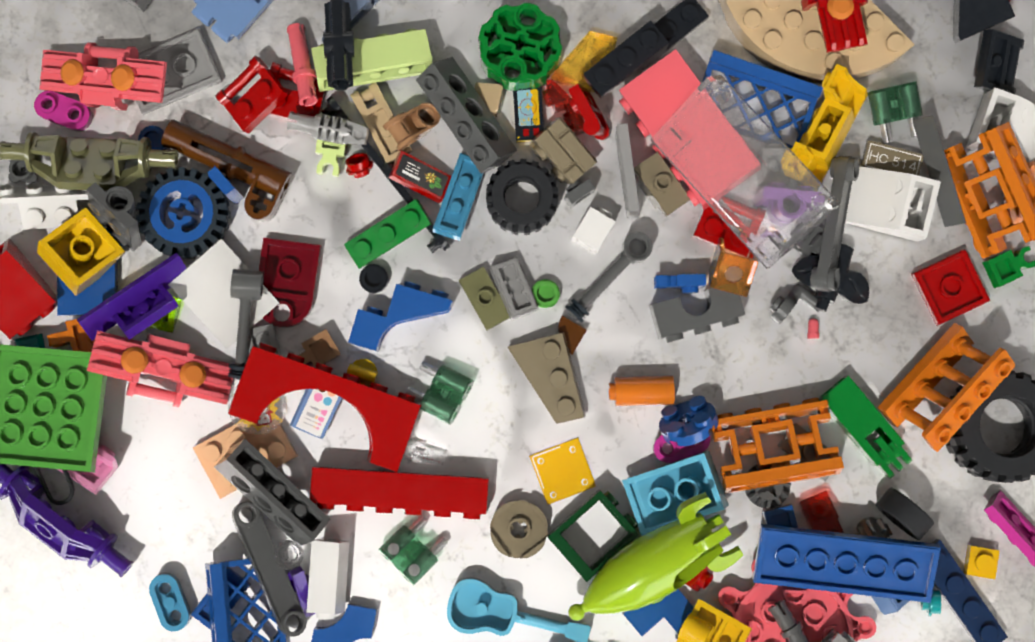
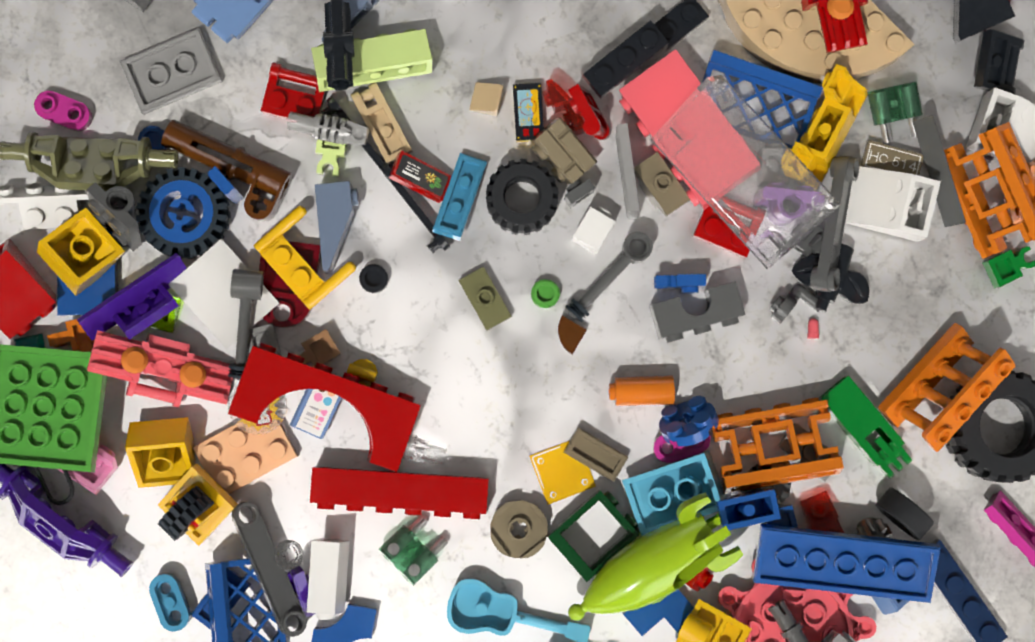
dark grey plate [8,160,38,184] -> none
coral piece [39,42,167,111] -> none
dark grey brick [214,439,330,547] -> none
red plate [215,56,289,133] -> none
coral pin [287,23,318,106] -> none
green plate [344,199,433,269] -> none
red plate [346,153,373,178] -> none
blue arch [348,281,453,352] -> none
medium nougat piece [382,102,440,151] -> none
clear green piece [406,361,474,425] -> none
dark grey brick [416,57,517,174] -> none
green connector [478,2,562,91] -> none
light grey plate [489,256,539,320] -> none
dark tan wing [508,332,586,424] -> none
clear yellow wing [550,31,617,93] -> none
clear orange piece [709,238,758,297] -> none
red tile [911,249,990,326] -> none
teal plate [921,590,941,617] -> none
yellow plate [963,545,1000,579] -> none
none -> yellow slope [125,417,196,488]
none -> yellow plate [158,464,238,546]
none -> yellow plate [253,206,356,310]
none -> sand blue slope [315,181,359,274]
none -> dark tan tile [563,427,628,482]
none -> blue slope [716,488,781,530]

